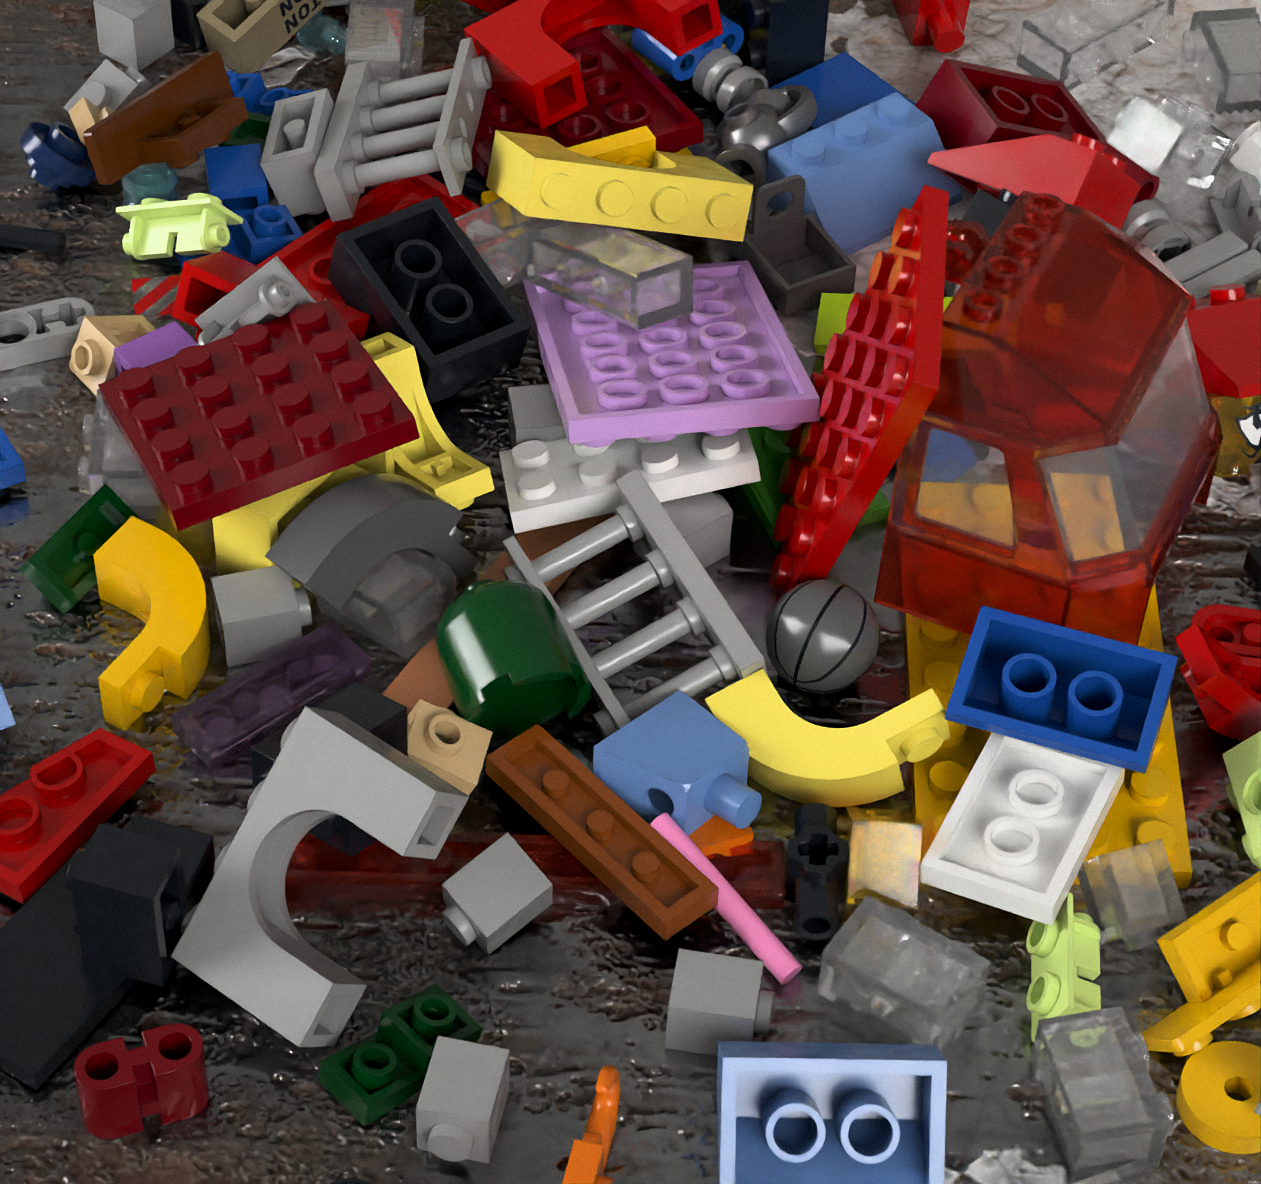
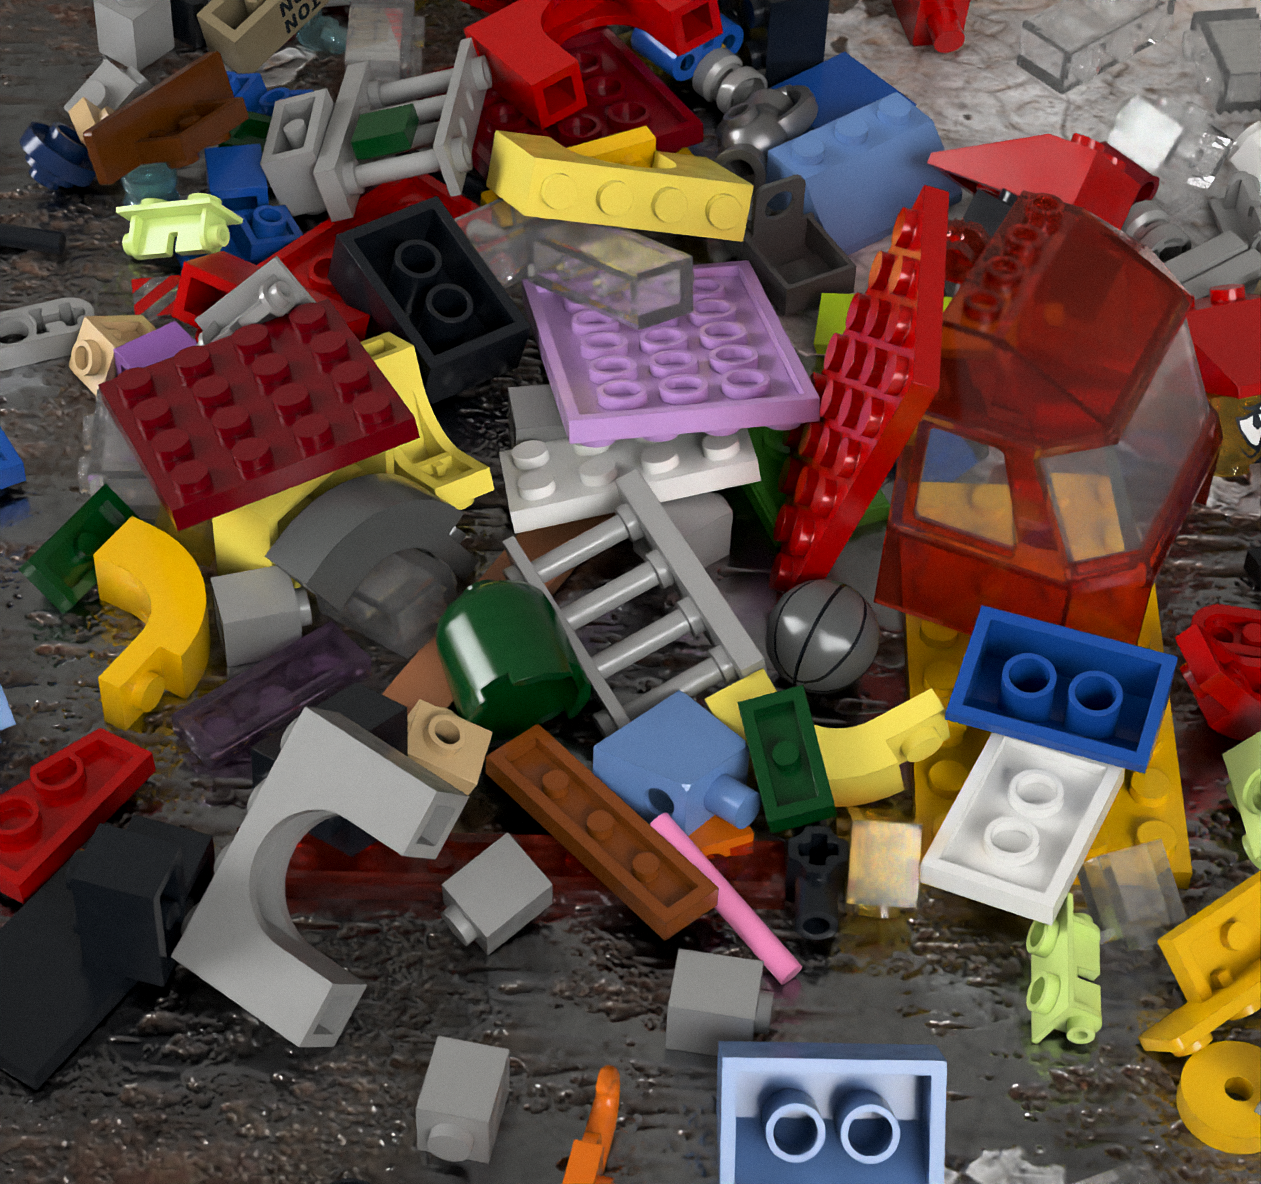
dark red piece [74,1023,209,1140] -> none
dark green slope [318,984,483,1126] -> none
clear brick [818,895,991,1056] -> none
dark red slope [915,59,1109,150] -> none
clear brick [1030,1006,1174,1182] -> none
none -> dark green tile [351,103,419,160]
none -> dark green plate [737,685,838,833]

